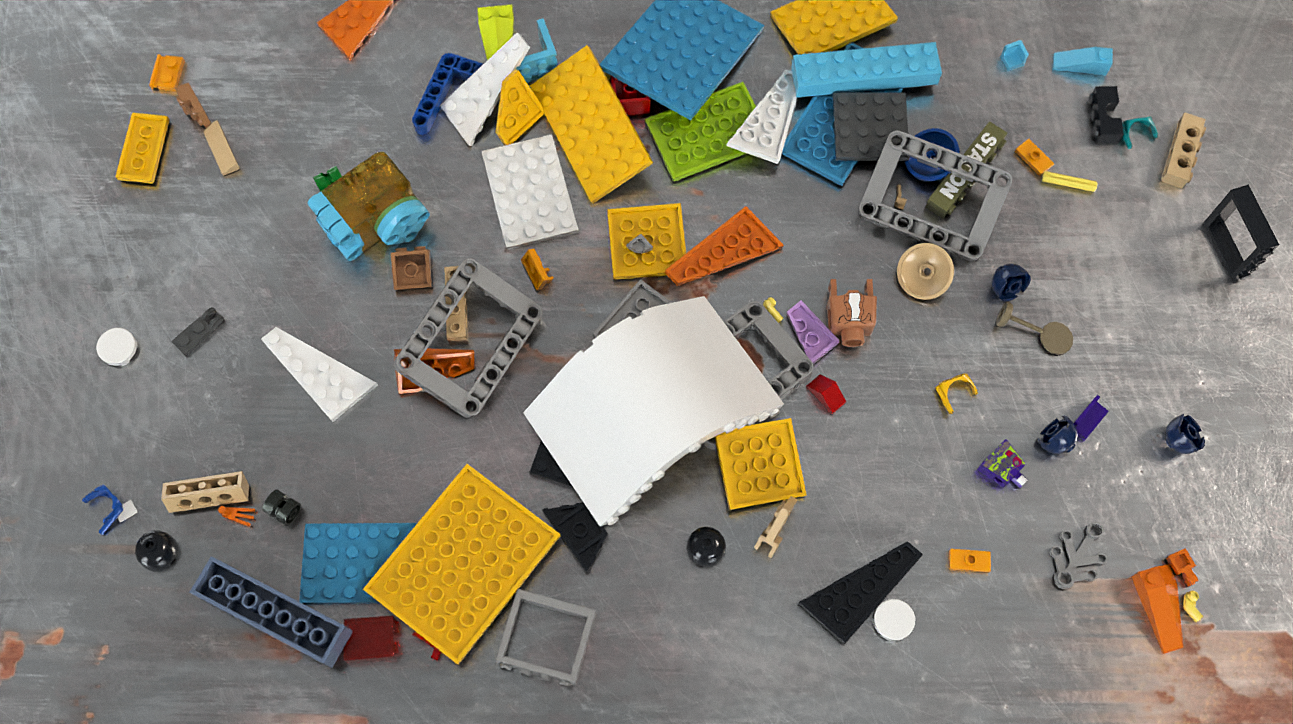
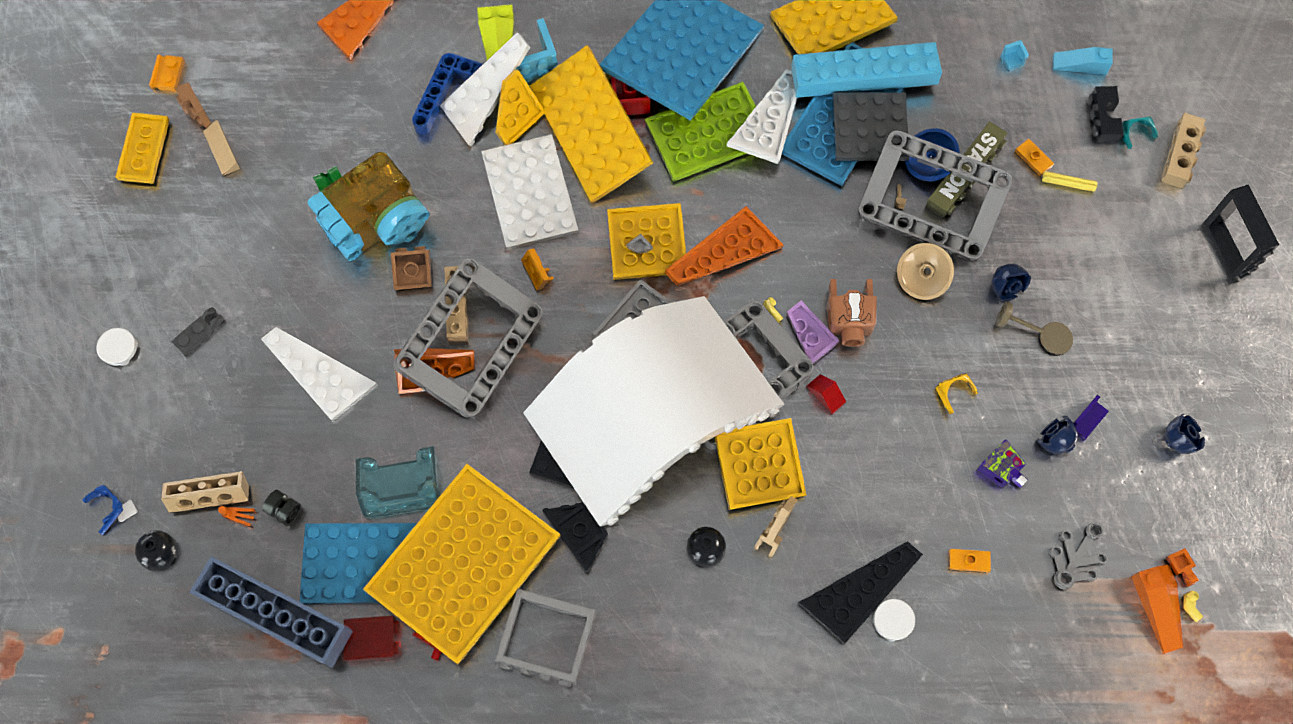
none -> clear light blue windscreen [355,446,441,519]

